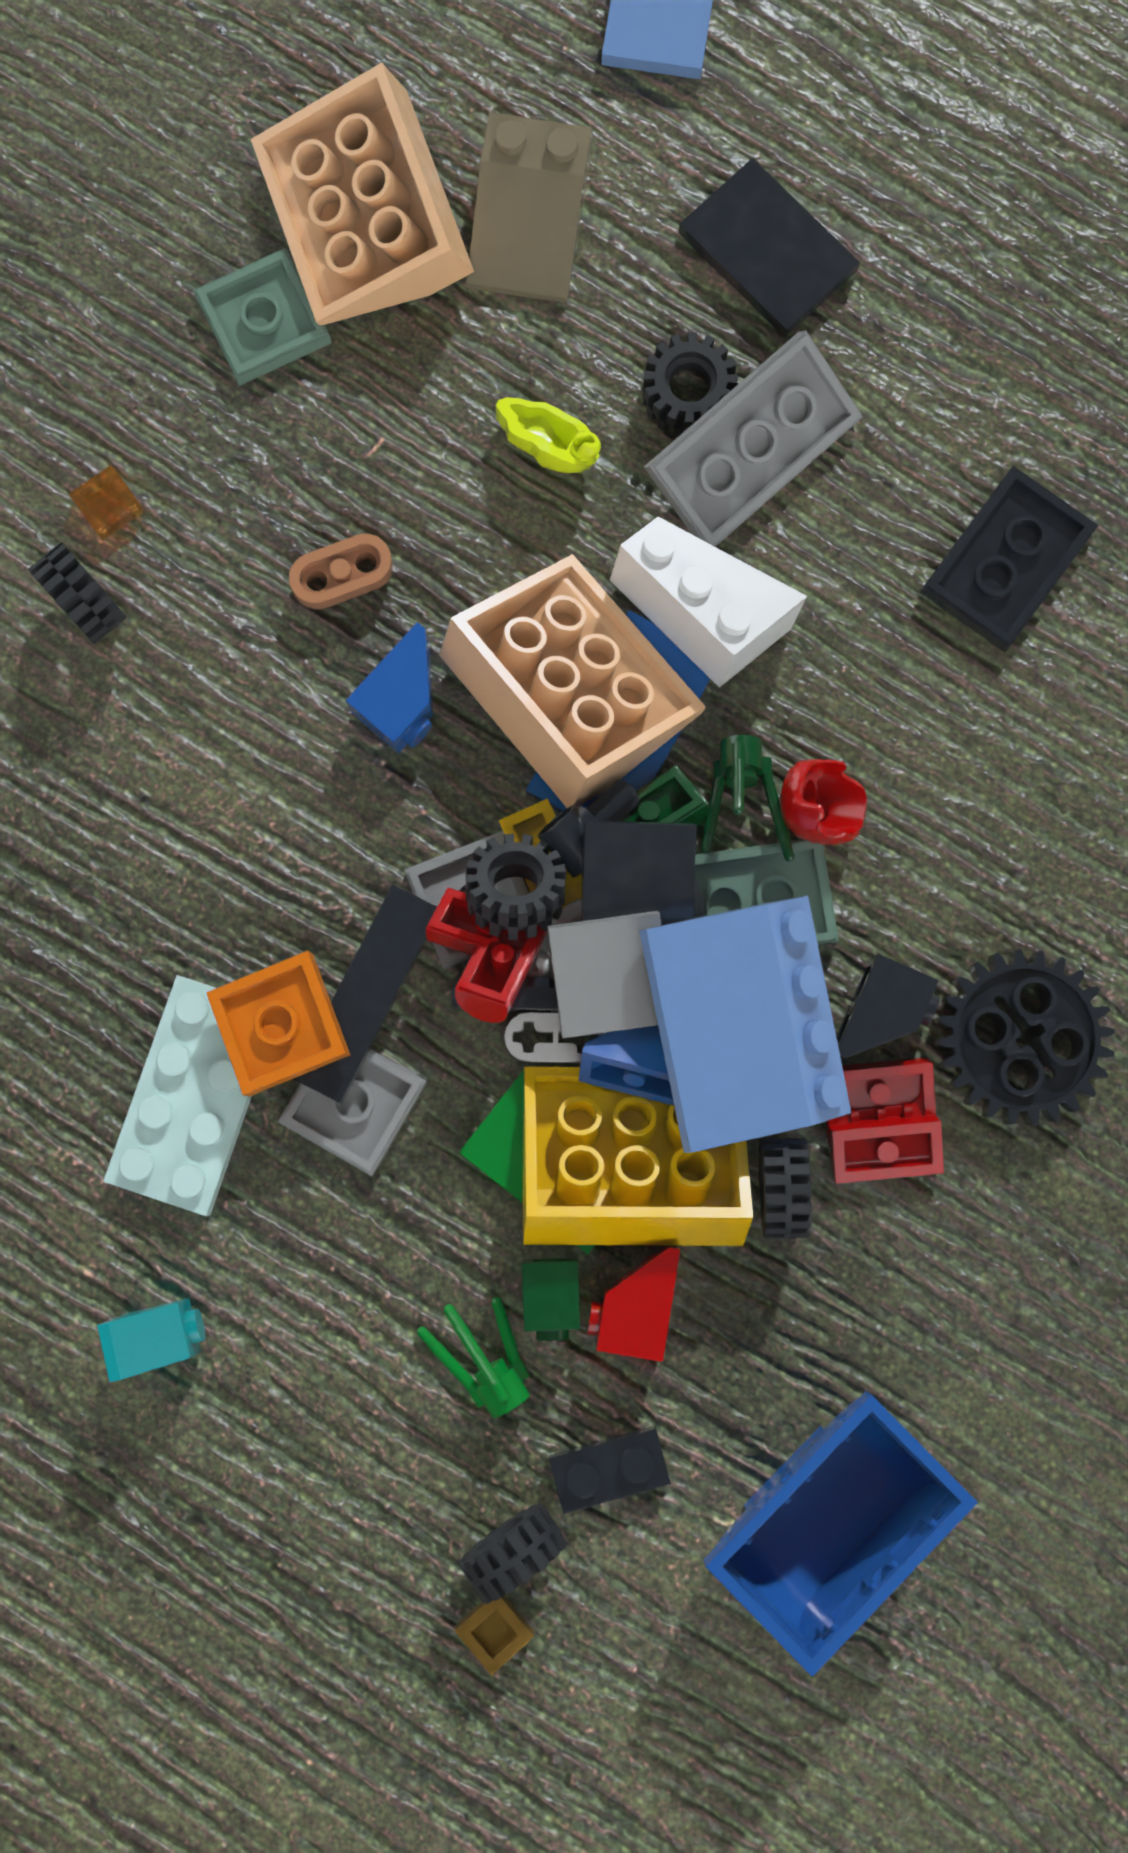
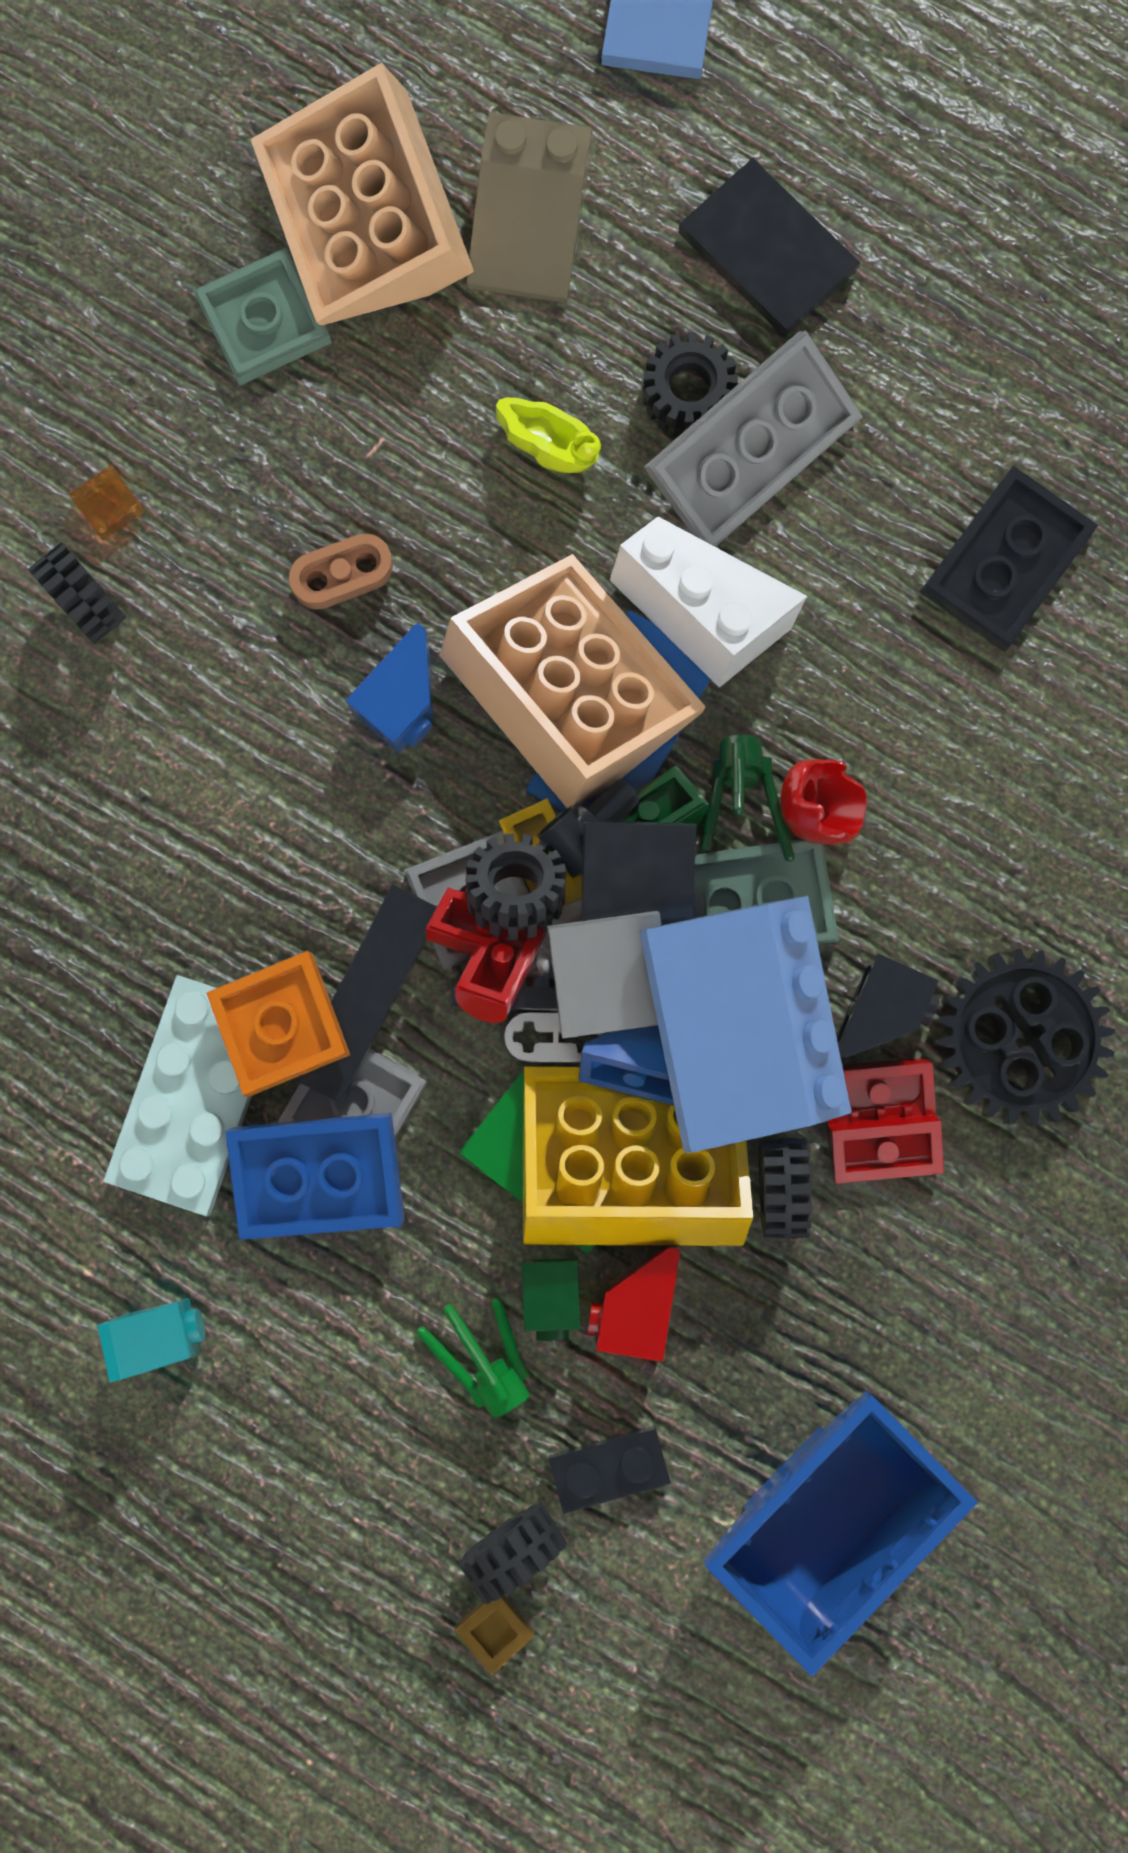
none -> blue plate [225,1113,405,1240]

